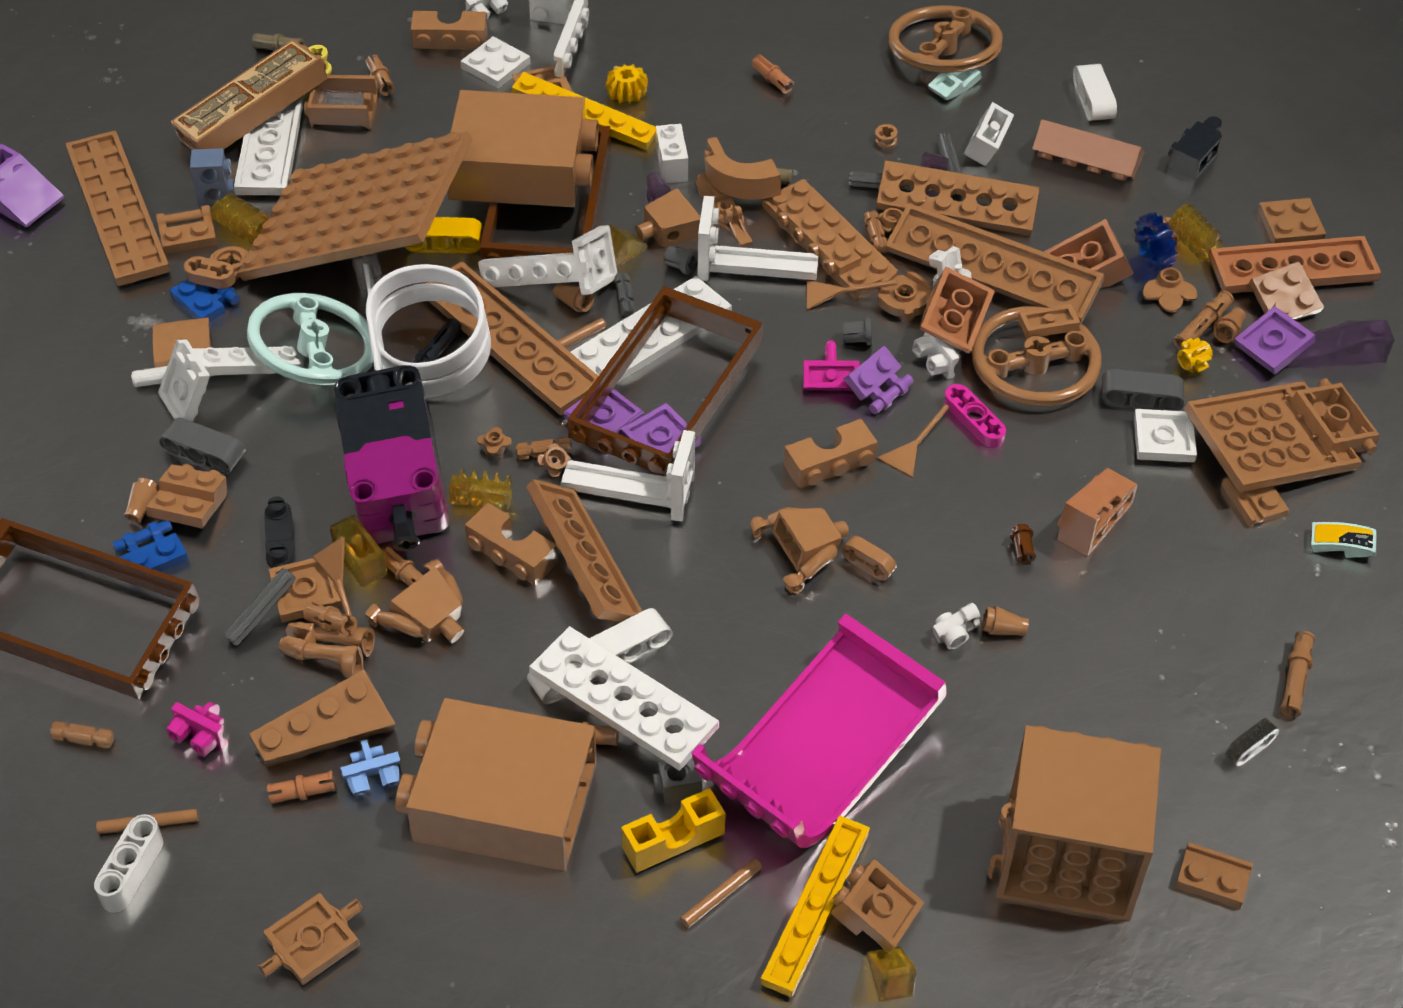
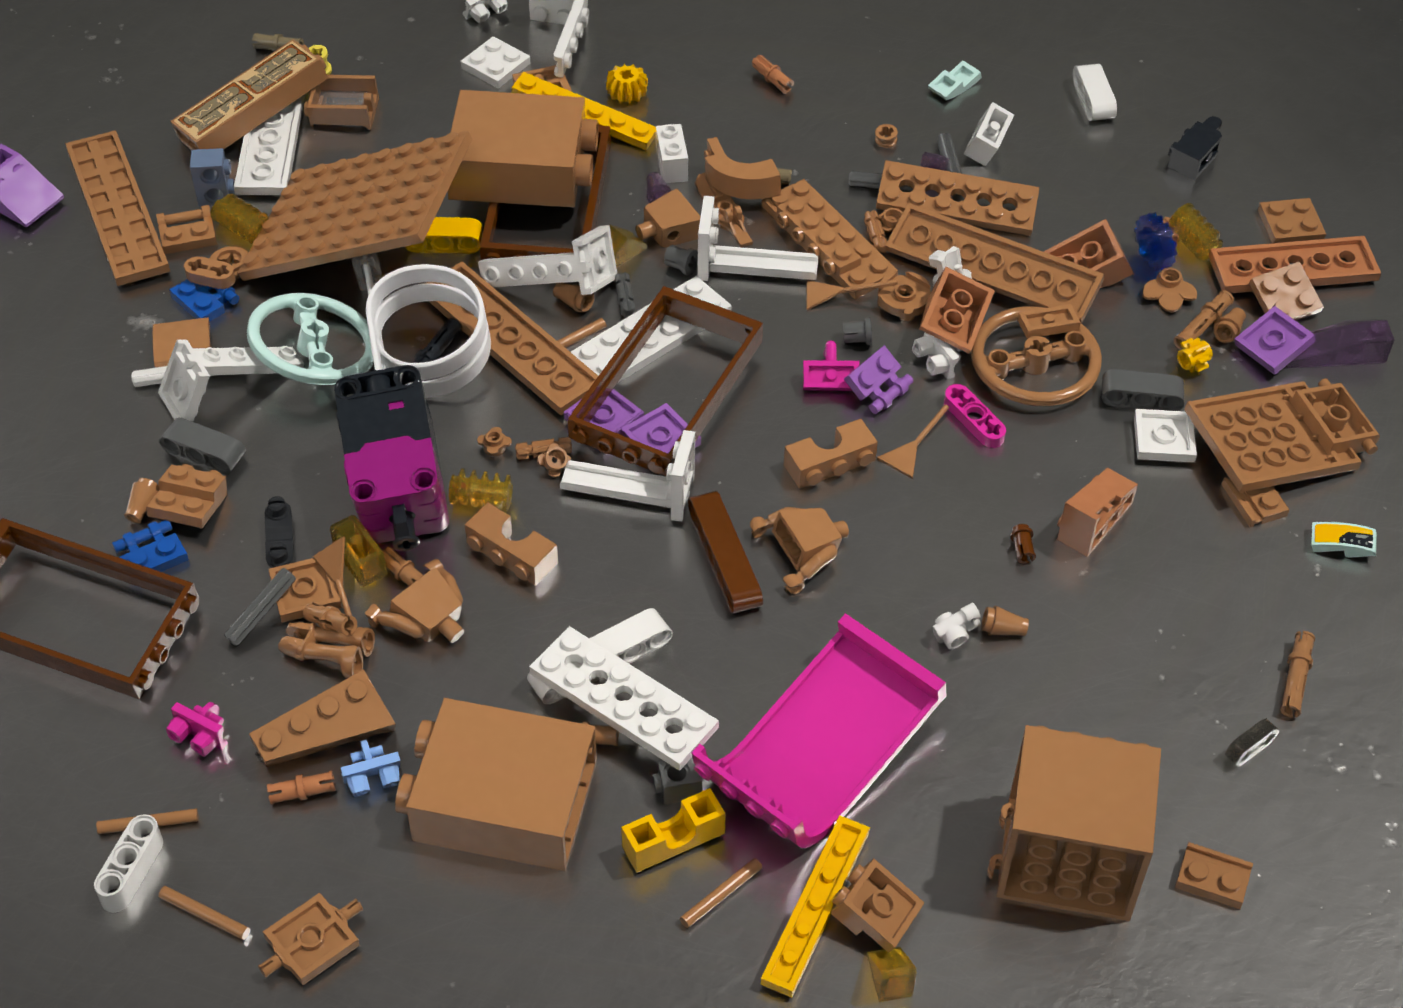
medium nougat axle [50,721,114,748] -> none
medium nougat pin [365,55,395,96] -> none
medium nougat arch [411,11,488,50] -> none
medium nougat plate [526,479,642,623] -> none
medium nougat beam [842,536,897,581] -> none
medium nougat piece [888,5,1003,73] -> none
nougat slope [1032,119,1145,182] -> none
none -> medium nougat bar [158,886,250,940]
none -> reddish brown beam [688,491,763,614]

